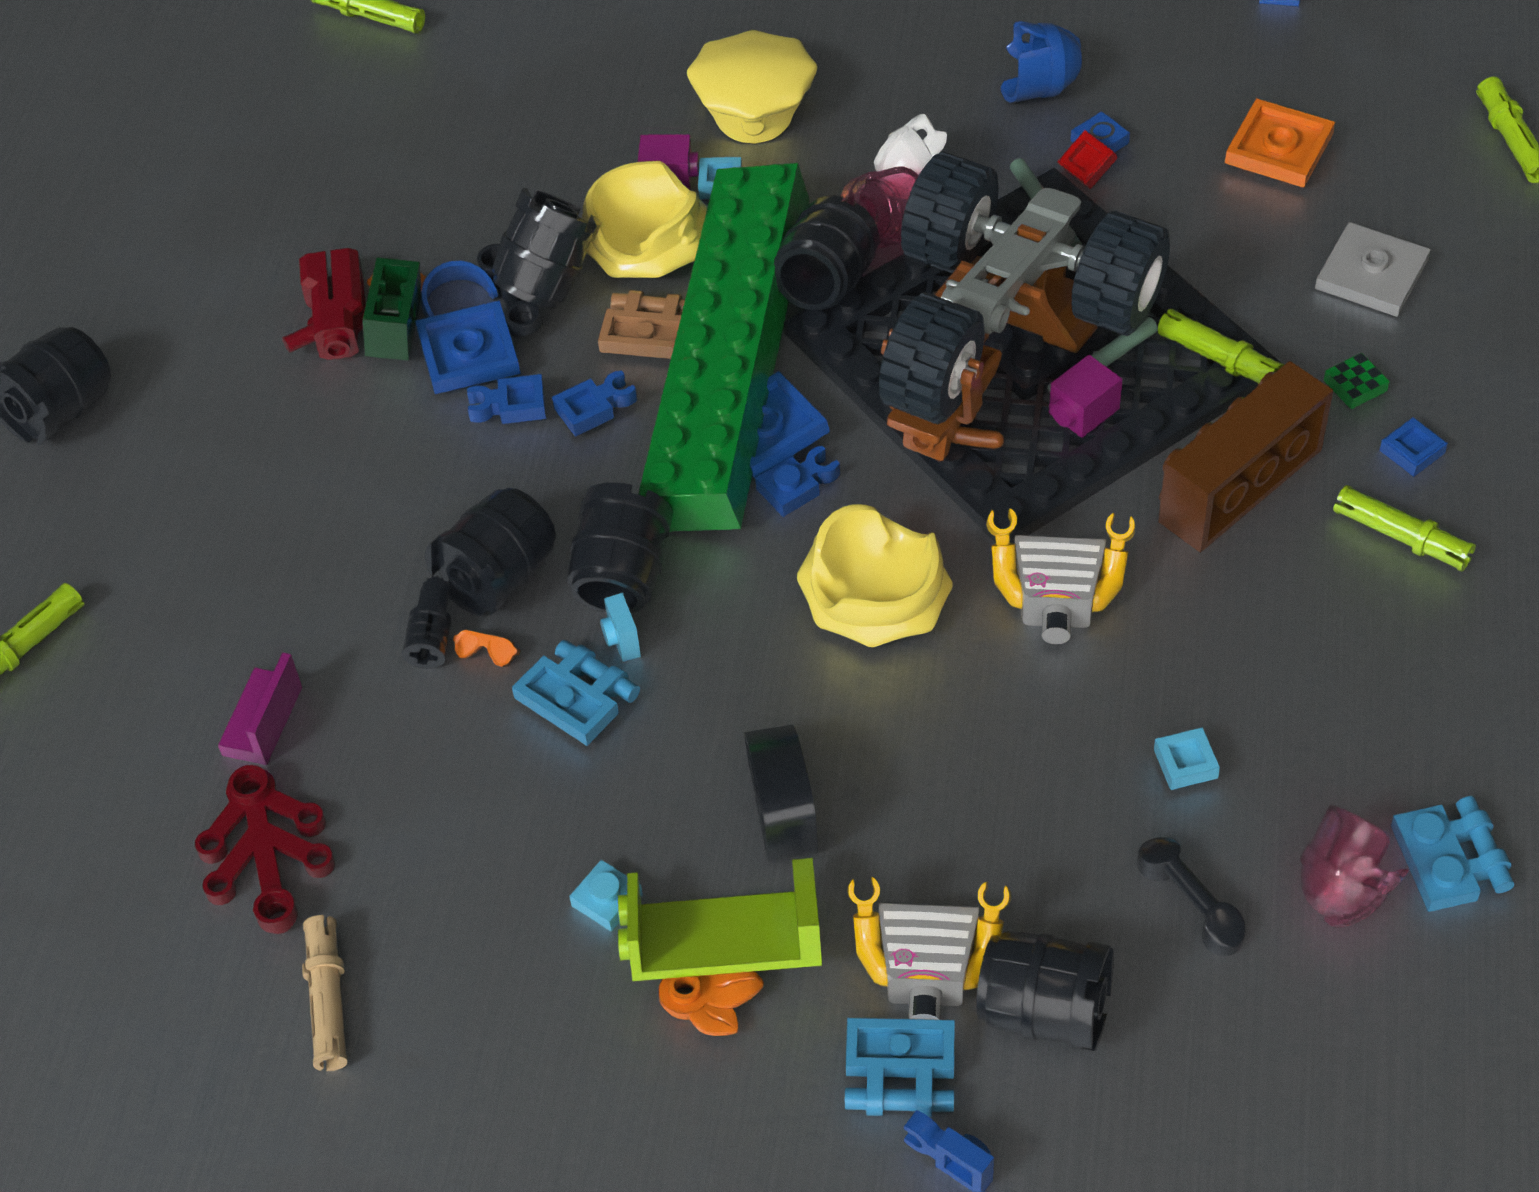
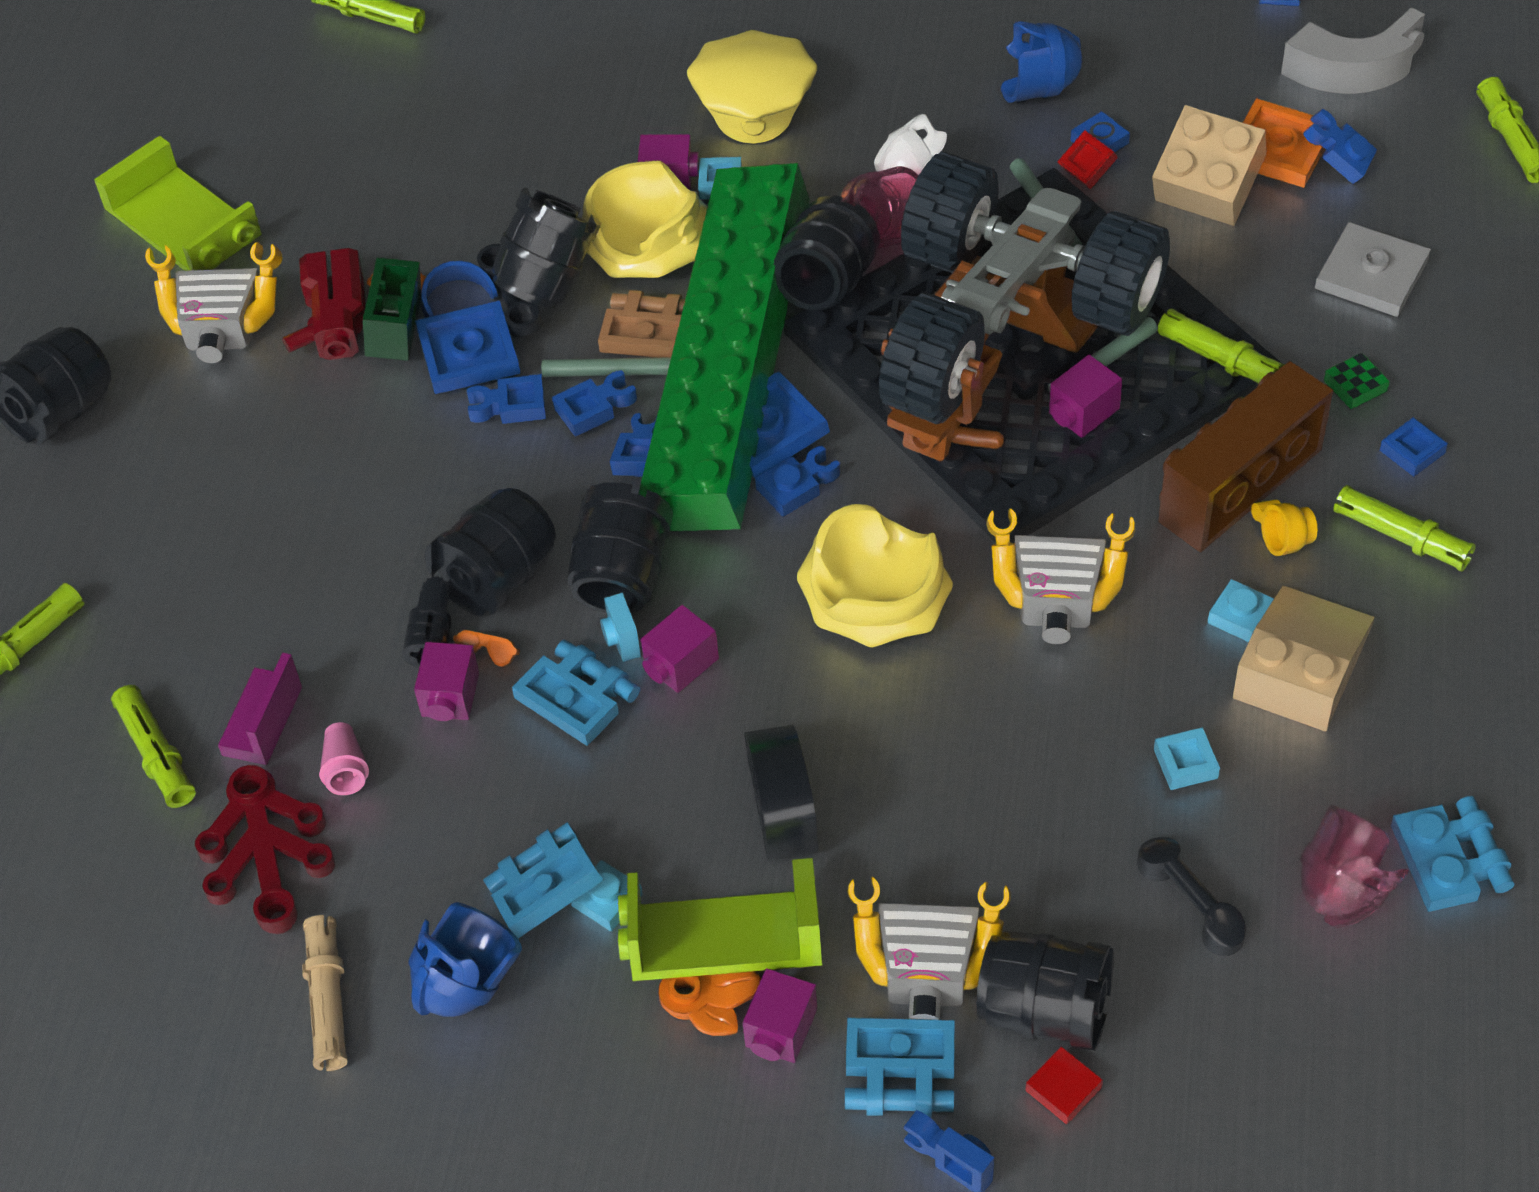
none -> lime panel [94,135,262,271]
none -> lime pin [111,685,196,808]
none -> torso [145,242,283,363]
none -> bright pink cone [319,722,369,795]
none -> blue helmet [408,902,522,1017]
none -> magenta brick [414,642,479,721]
none -> dark azure plate [483,822,604,939]
none -> sand green bar [541,357,671,377]
none -> blue plate [609,413,657,477]
none -> magenta brick [641,605,719,693]
none -> magenta brick [742,968,817,1063]
none -> red tile [1025,1047,1103,1125]
none -> tan brick [1152,105,1266,226]
none -> medium azure plate [1208,579,1274,642]
none -> tan slope [1233,585,1375,732]
none -> yellow piece [1251,499,1318,556]
none -> light grey arch [1281,7,1425,94]
none -> blue plate [1303,109,1377,184]

